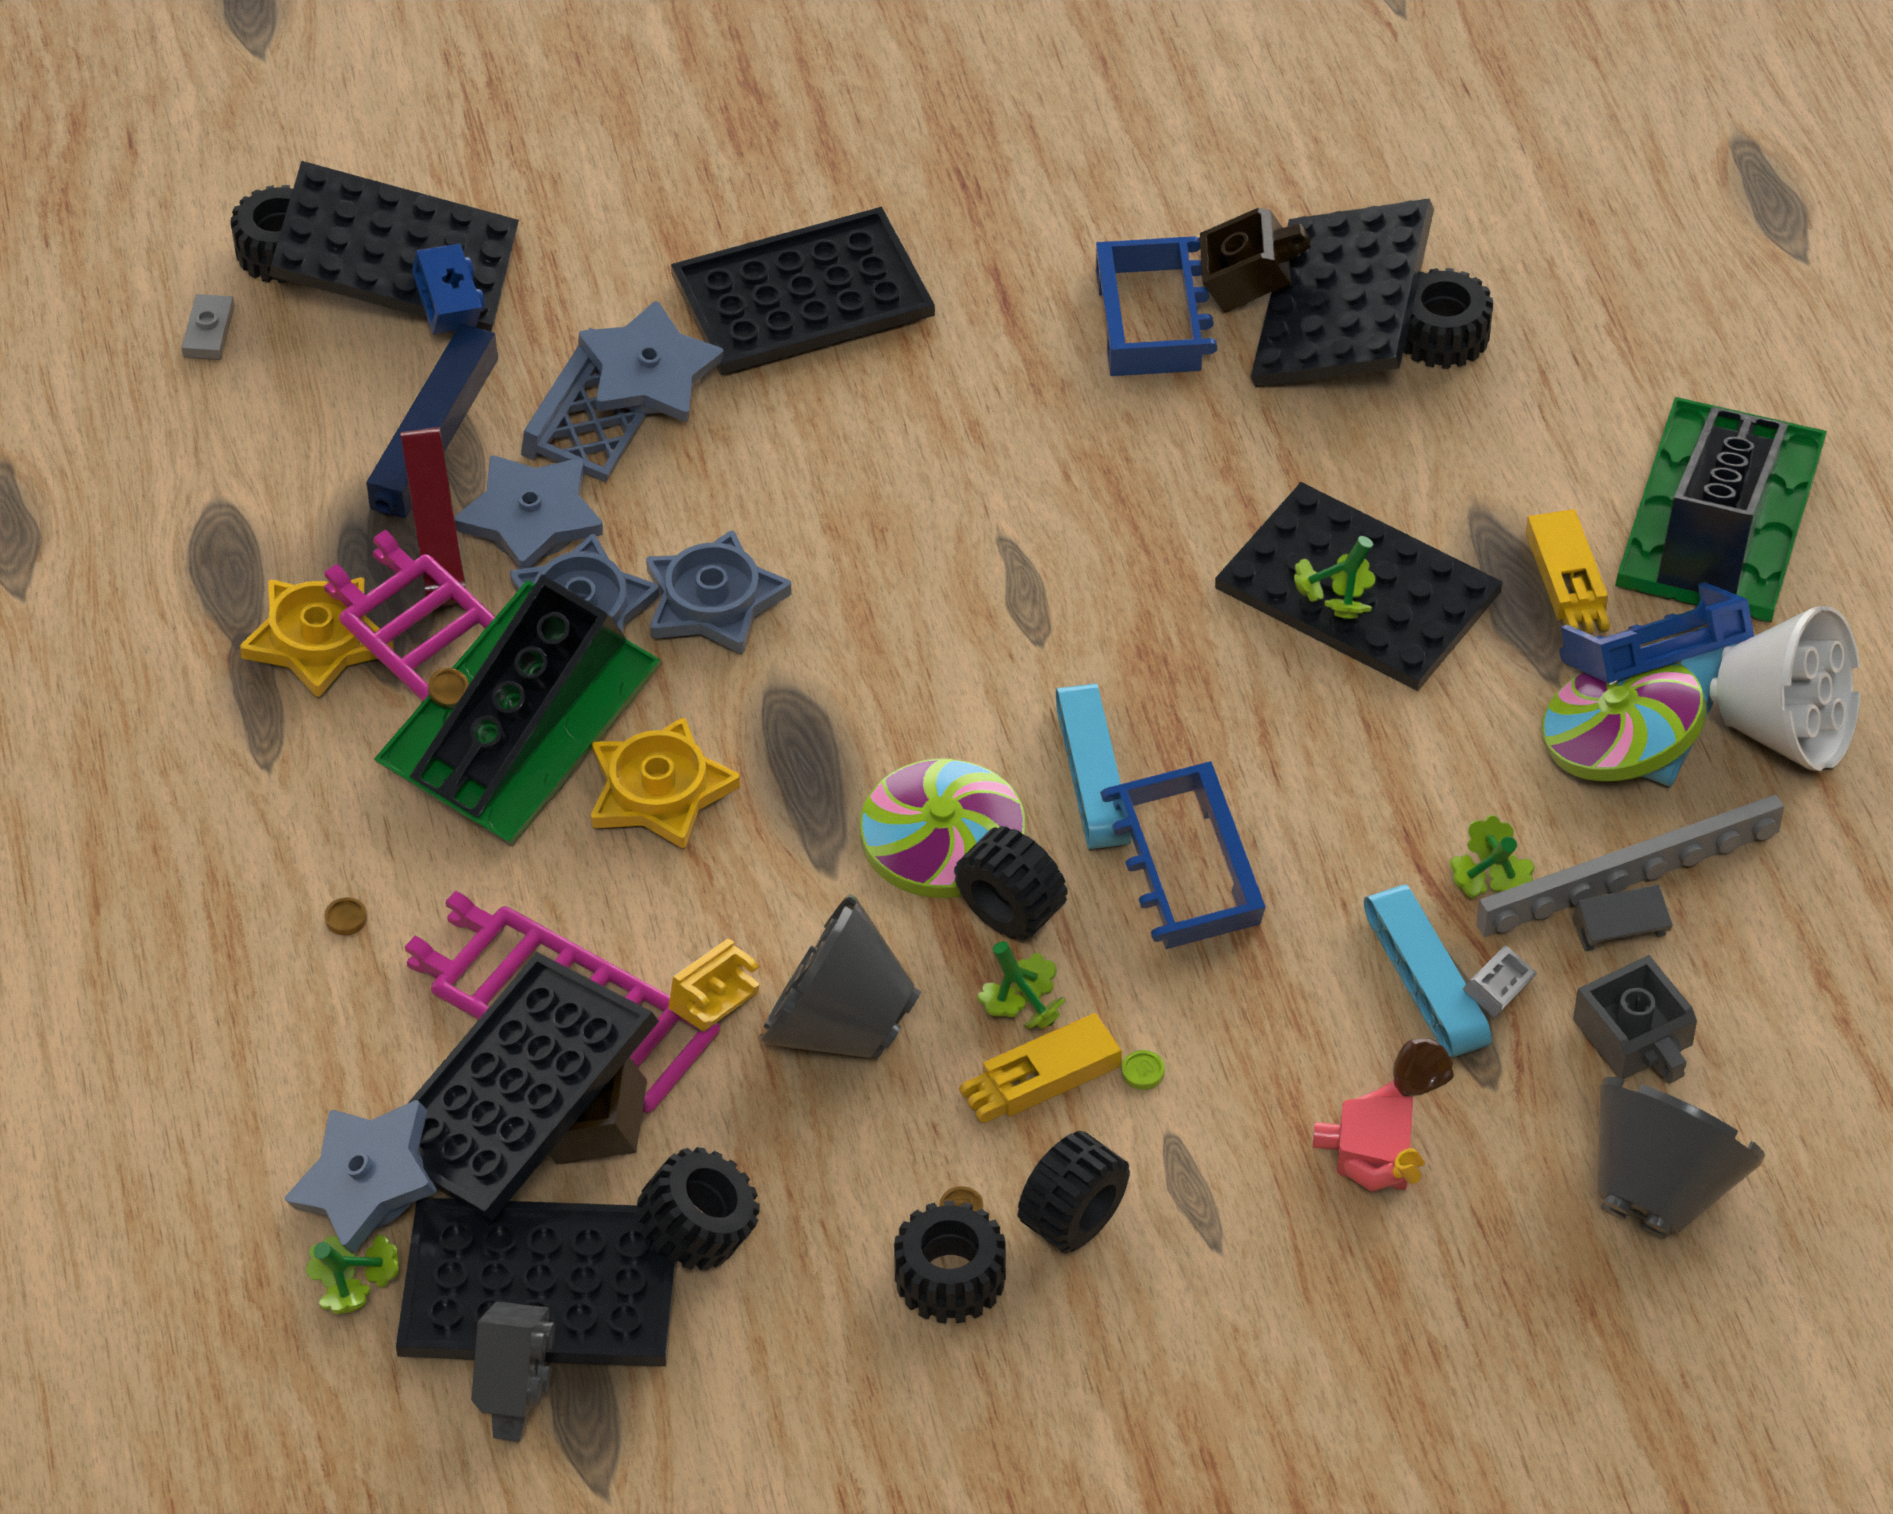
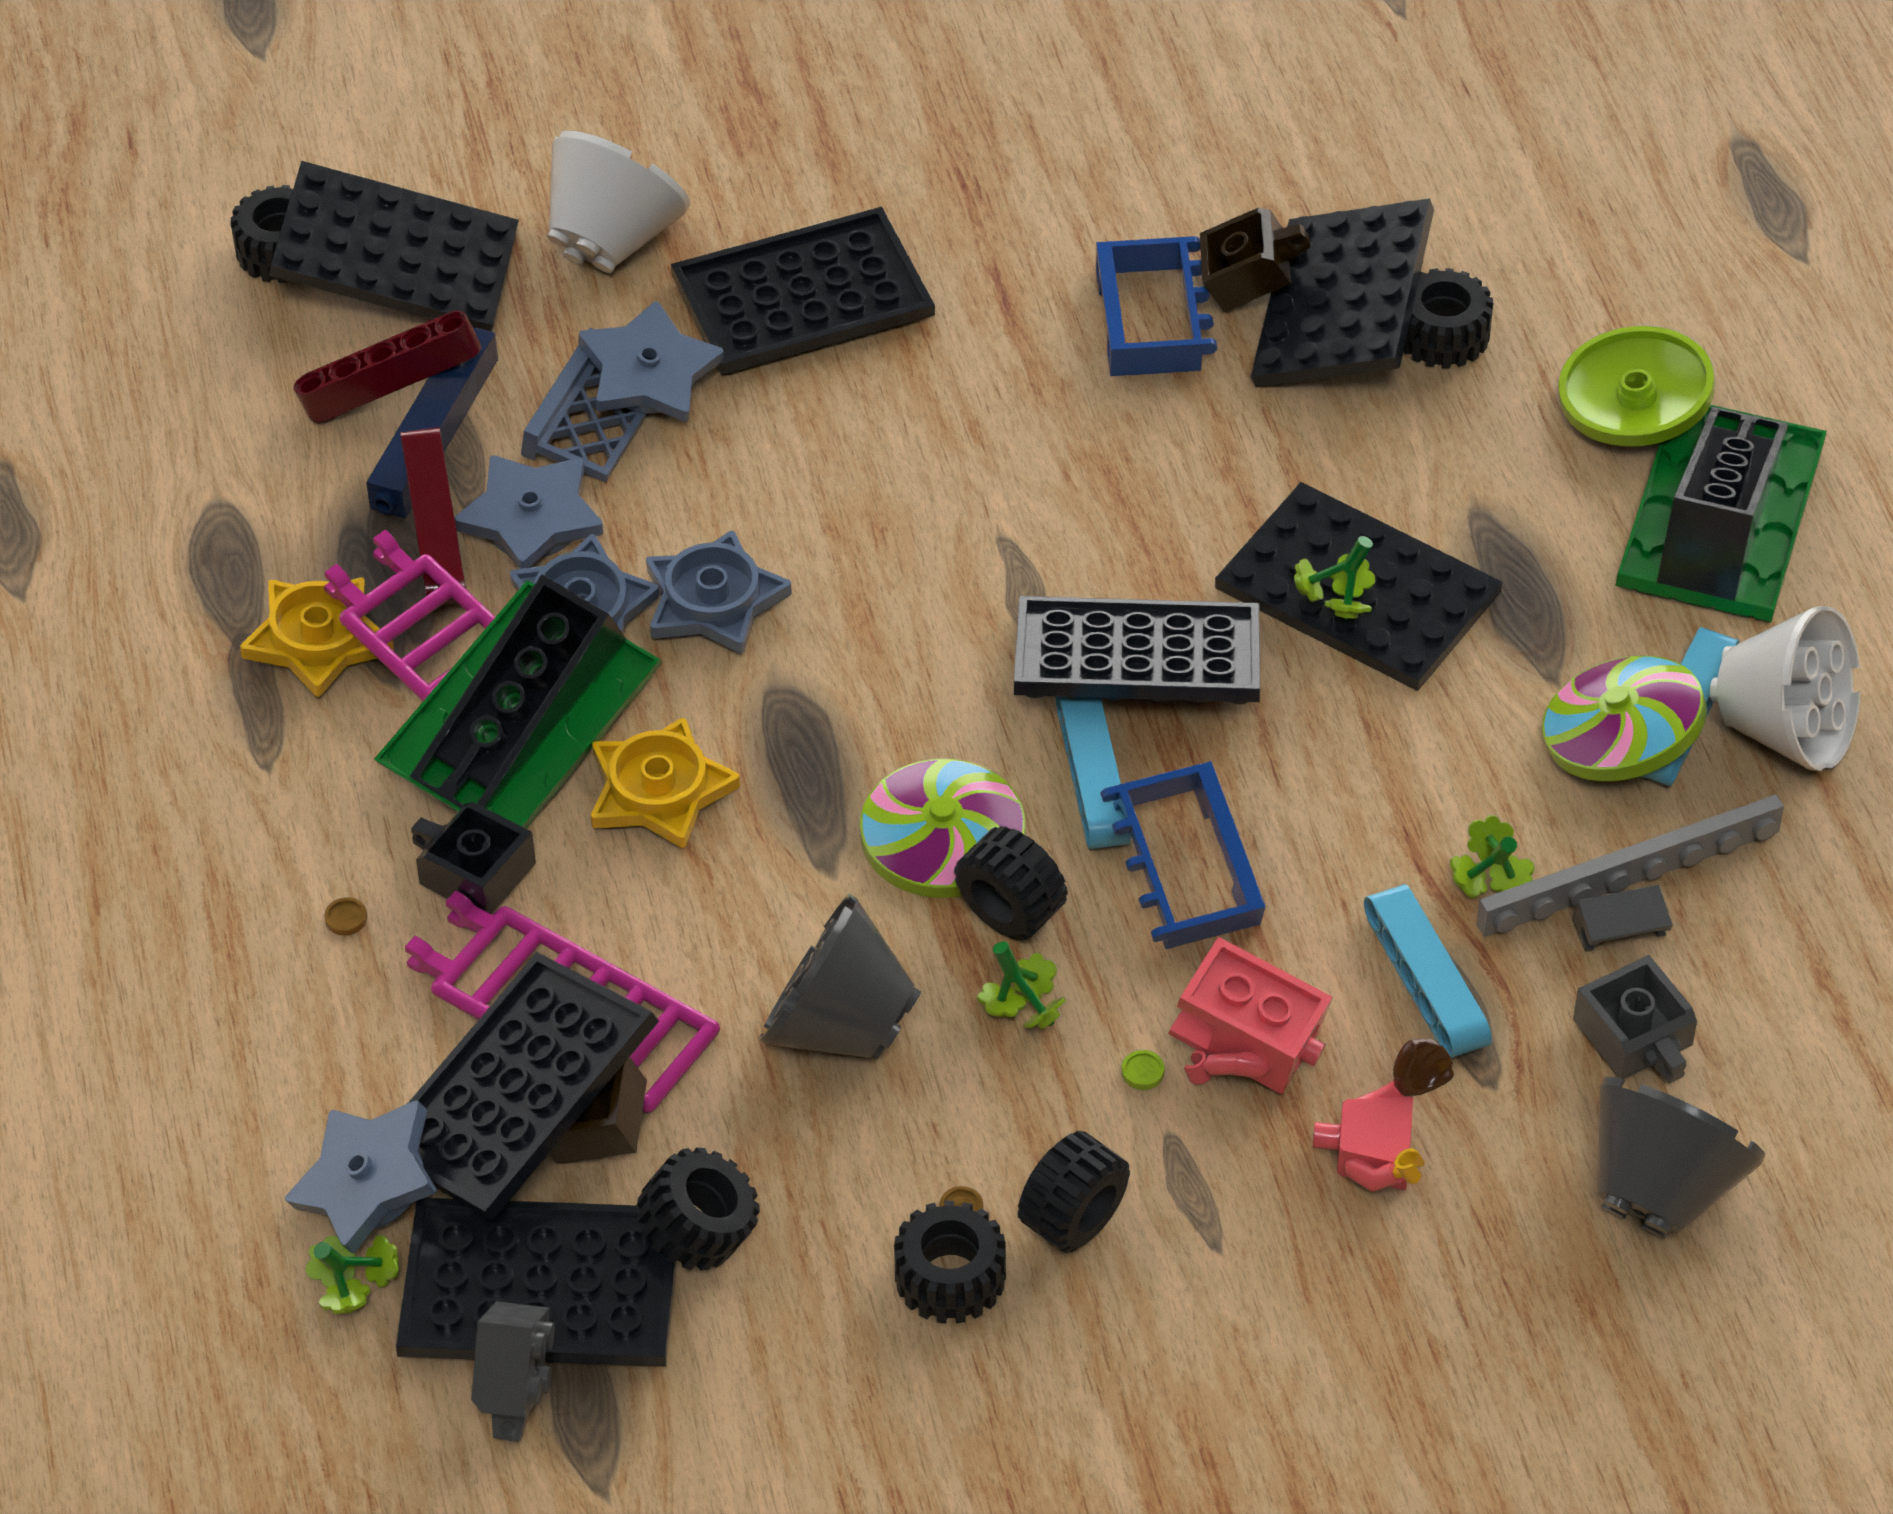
light grey plate [182,294,235,359] -> none
blue brick [412,244,485,335] -> none
pearl gold piece [428,668,469,708] -> none
yellow hinge [668,938,760,1032] -> none
yellow hinge [959,1012,1122,1123] -> none
light grey plate [1463,945,1537,1018] -> none
yellow hinge [1526,509,1610,634] -> none
blue hinge [1559,582,1754,683] -> none
none -> dark red beam [293,311,481,422]
none -> black hinge [411,802,536,914]
none -> white cone [547,131,690,273]
none -> black plate [1014,596,1260,704]
none -> coral torso [1168,937,1333,1095]
none -> lime dish [1558,326,1715,447]

